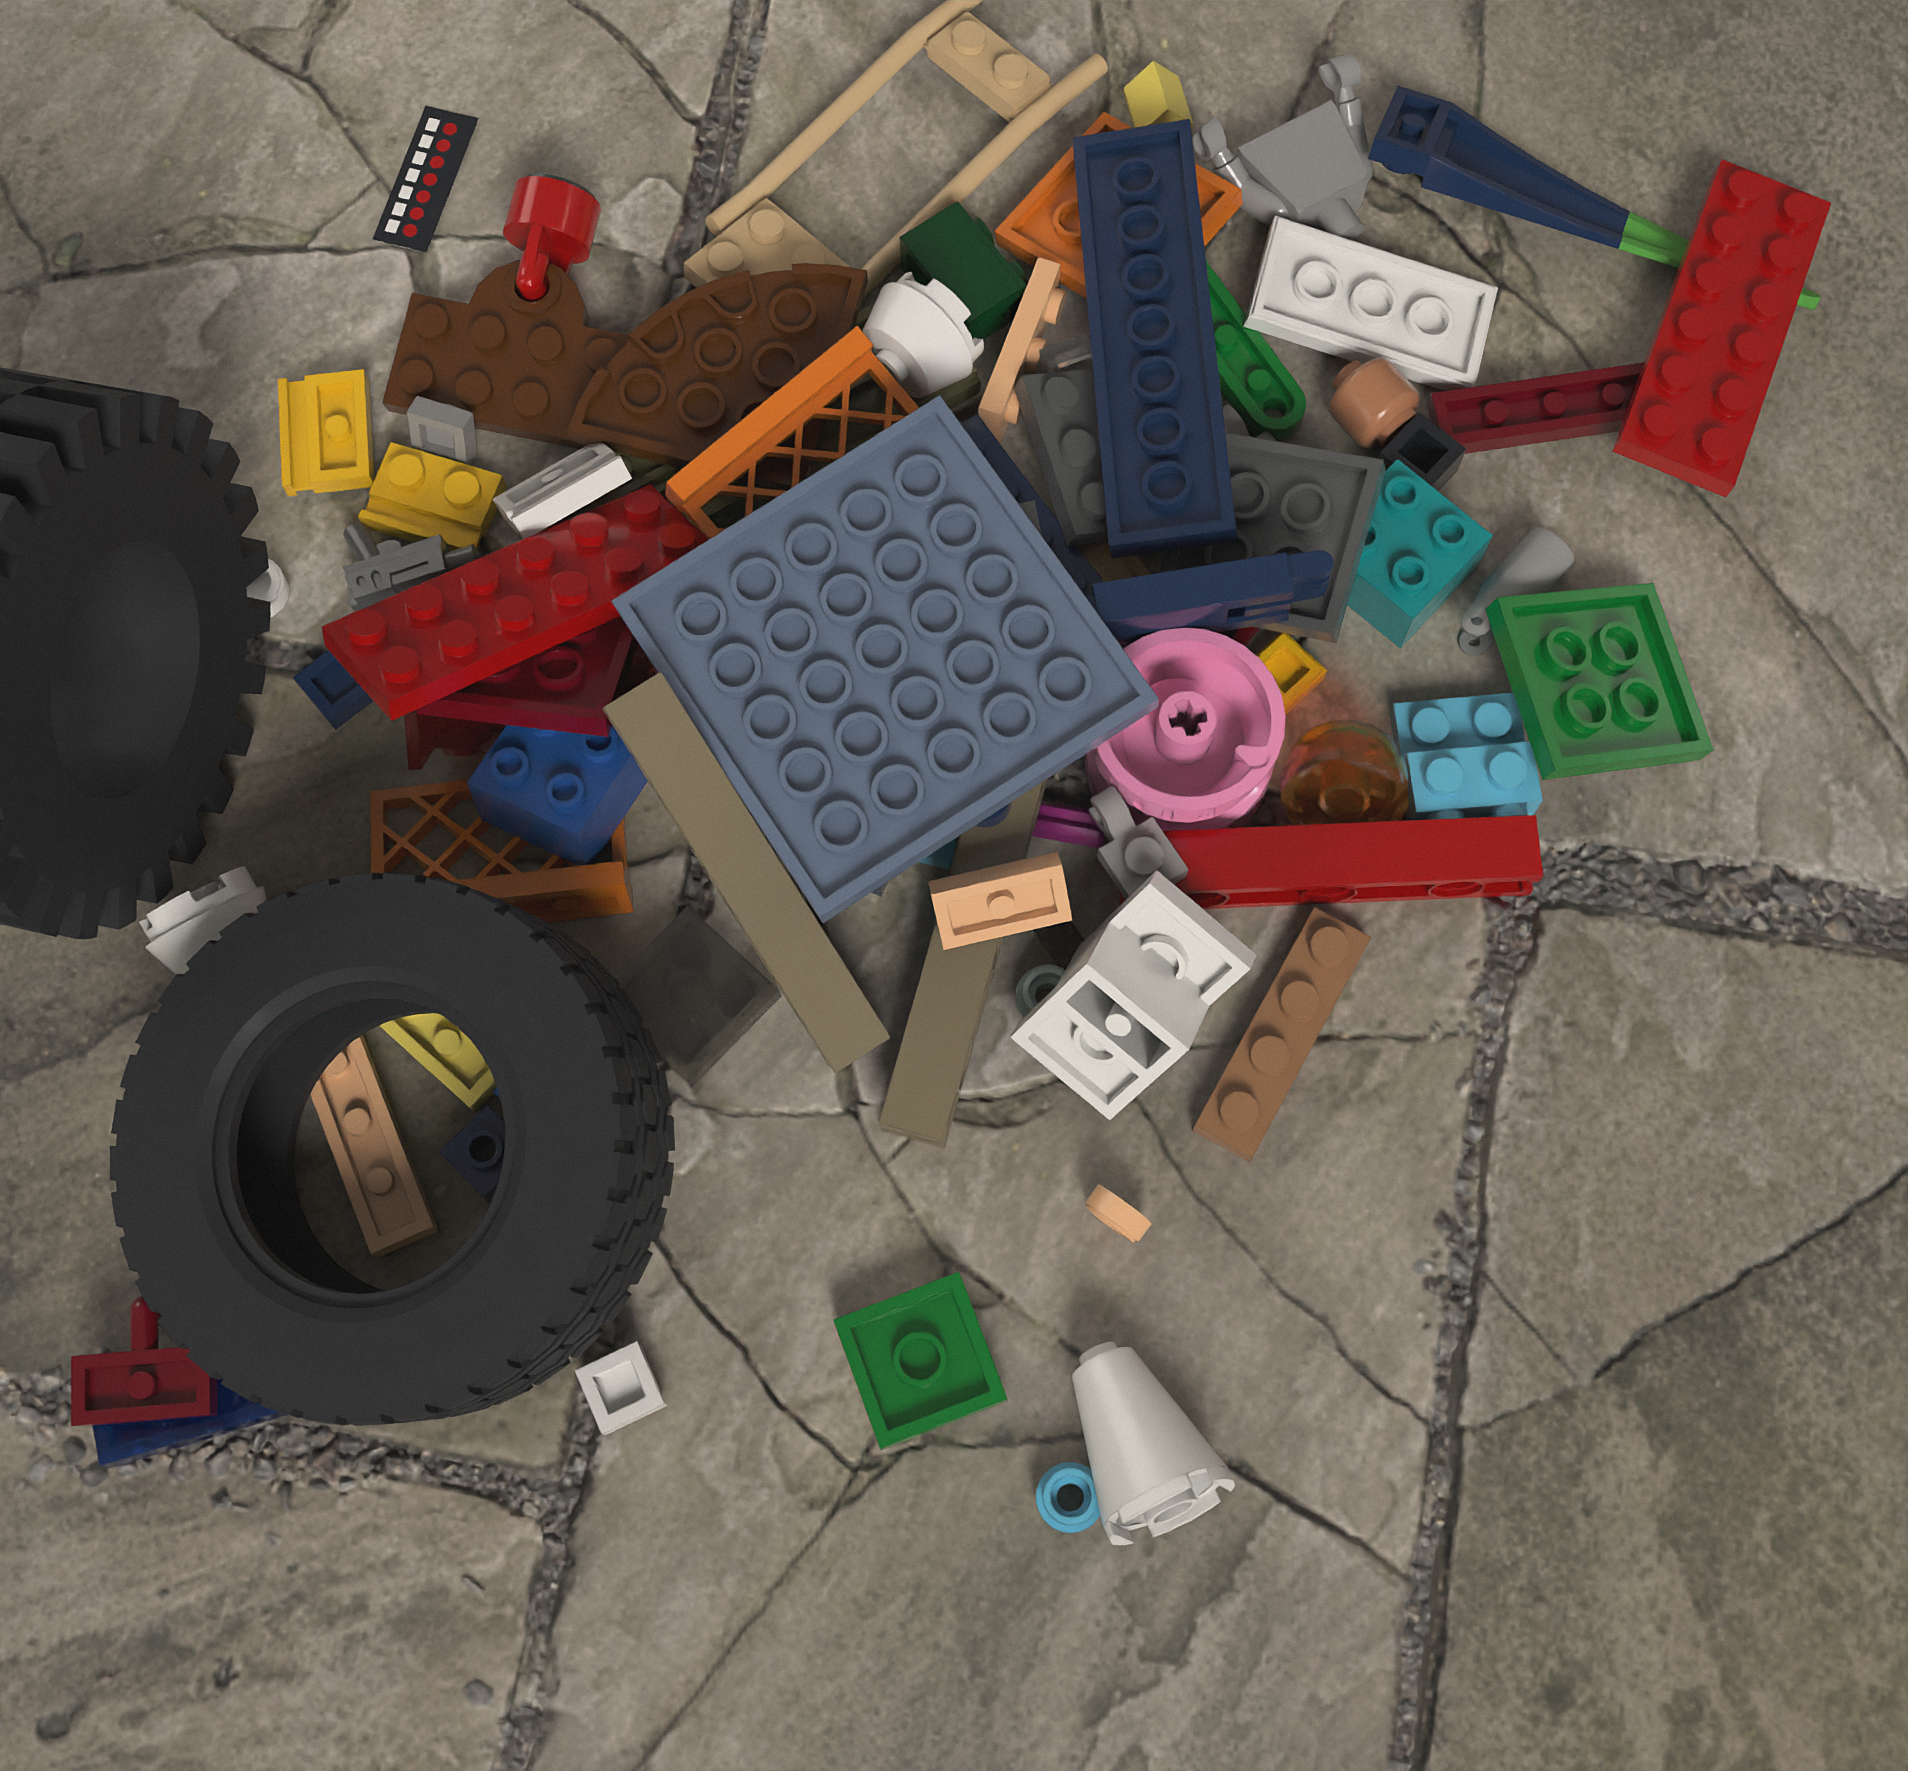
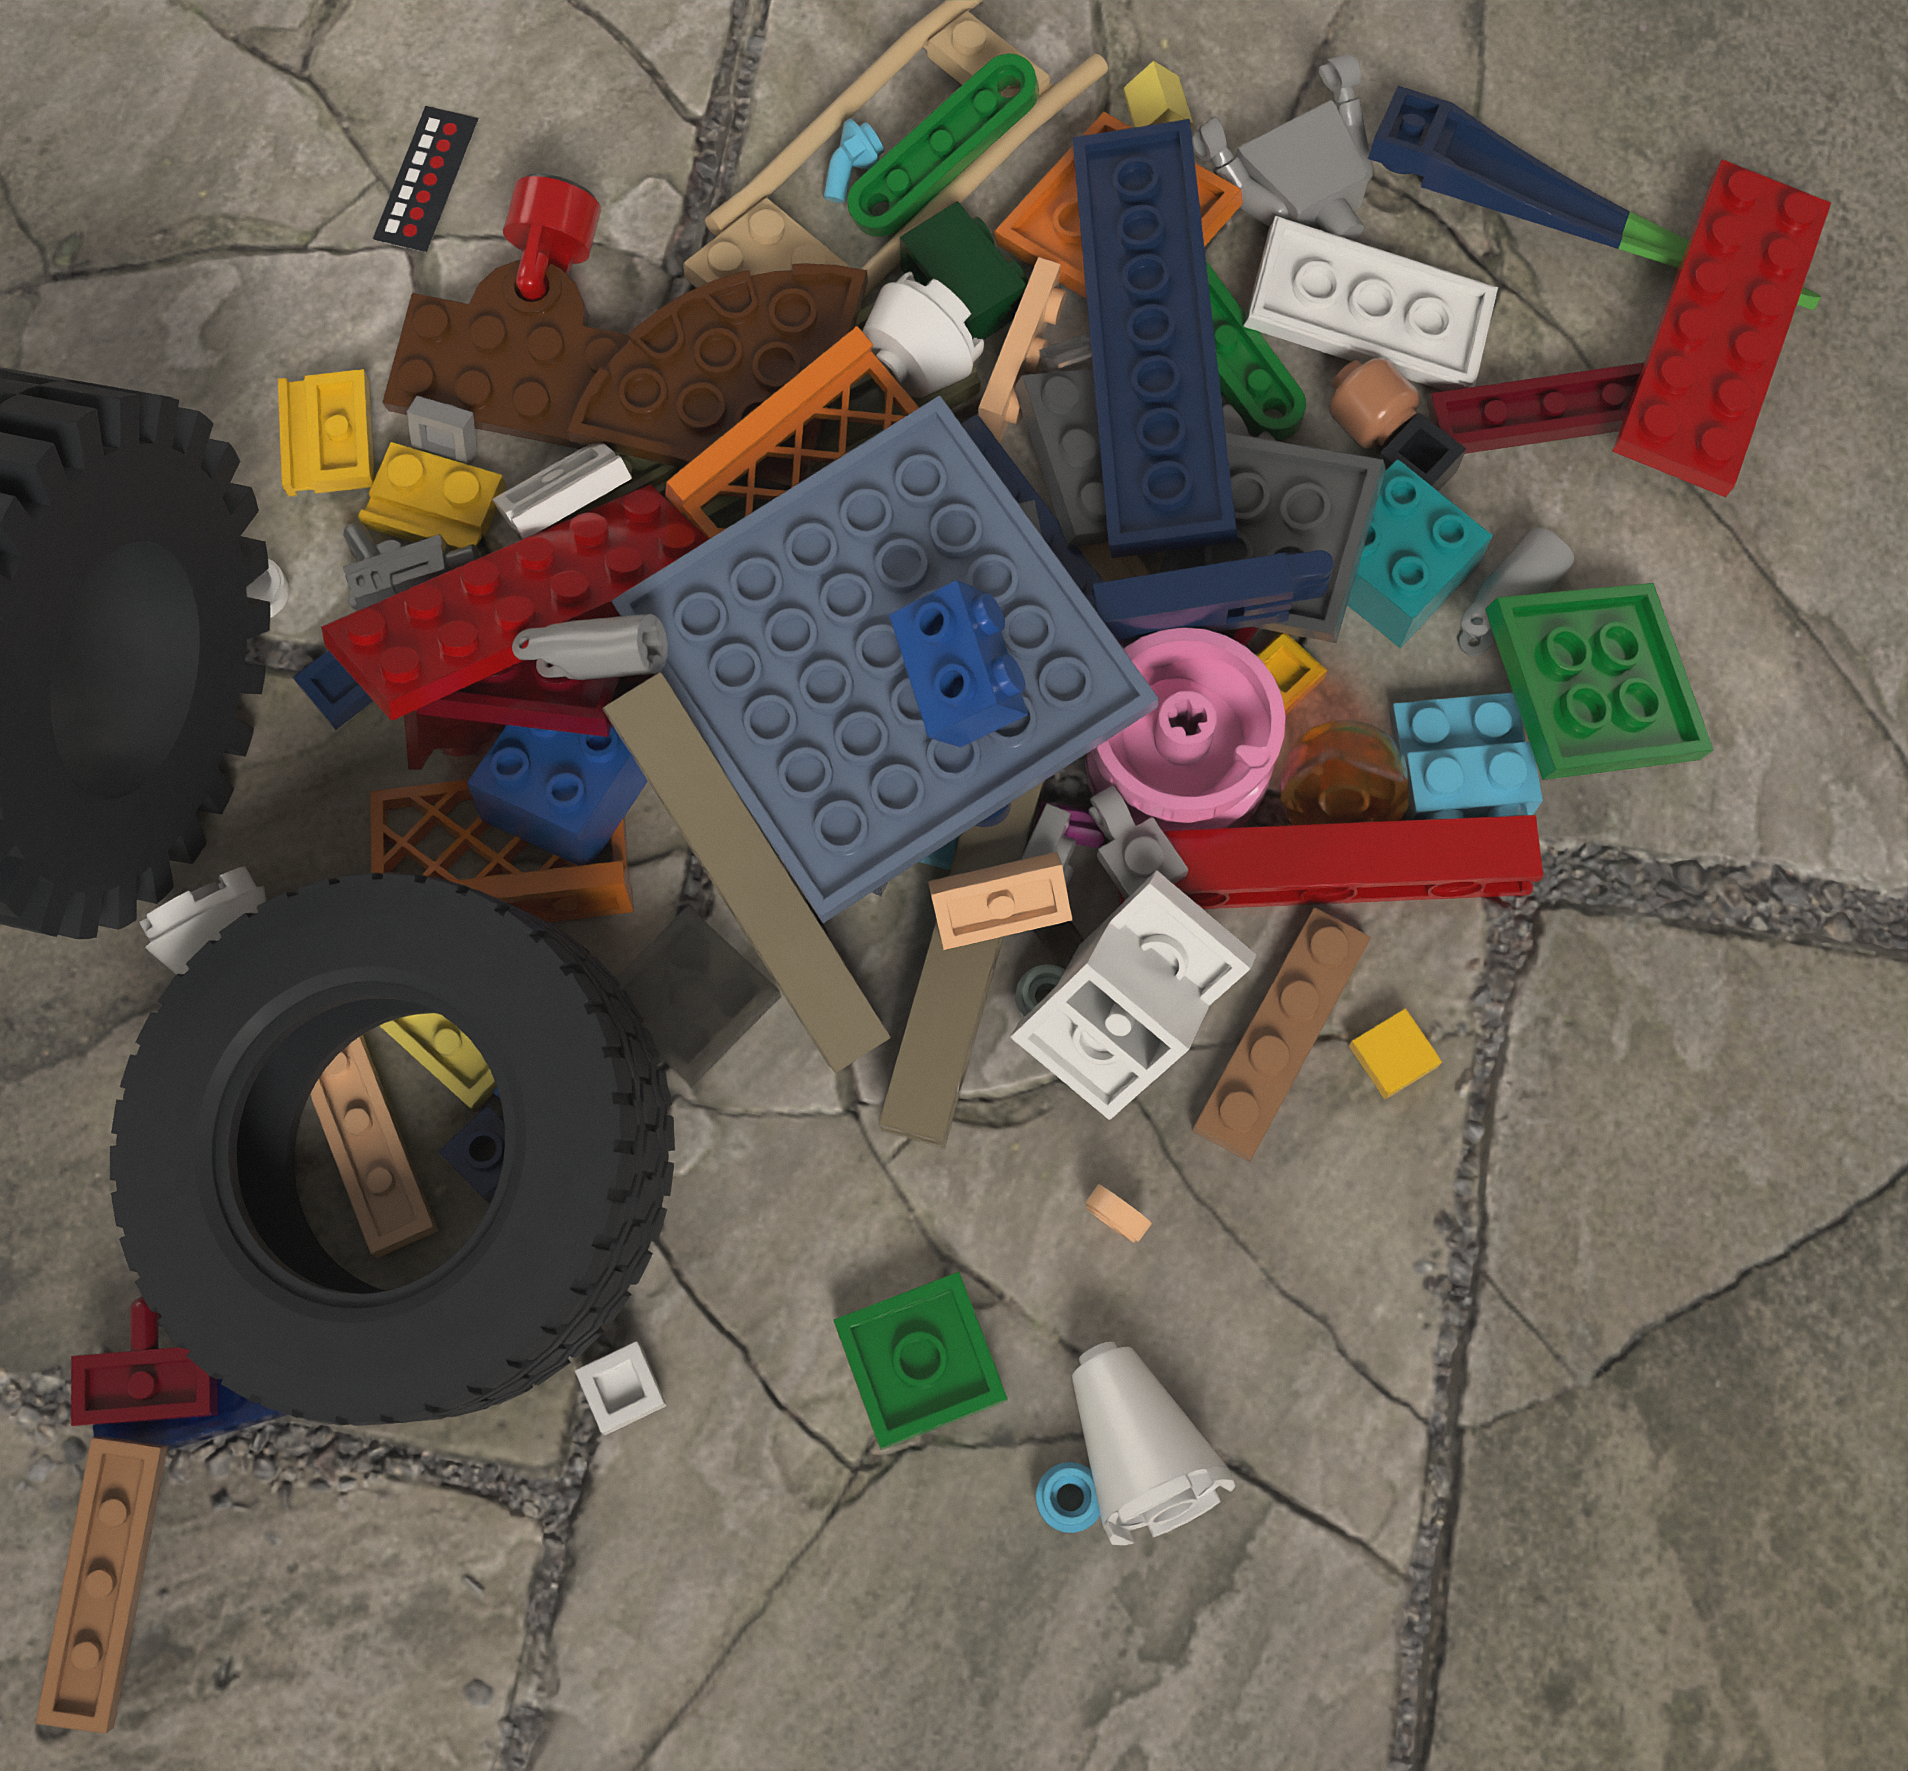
none -> medium nougat plate [35,1436,168,1734]
none -> light grey piece [512,614,668,680]
none -> medium azure plate [823,118,884,203]
none -> green plate [847,53,1039,237]
none -> blue brick [889,580,1028,748]
none -> light grey plate [1021,804,1076,889]
none -> yellow tile [1349,1008,1442,1100]

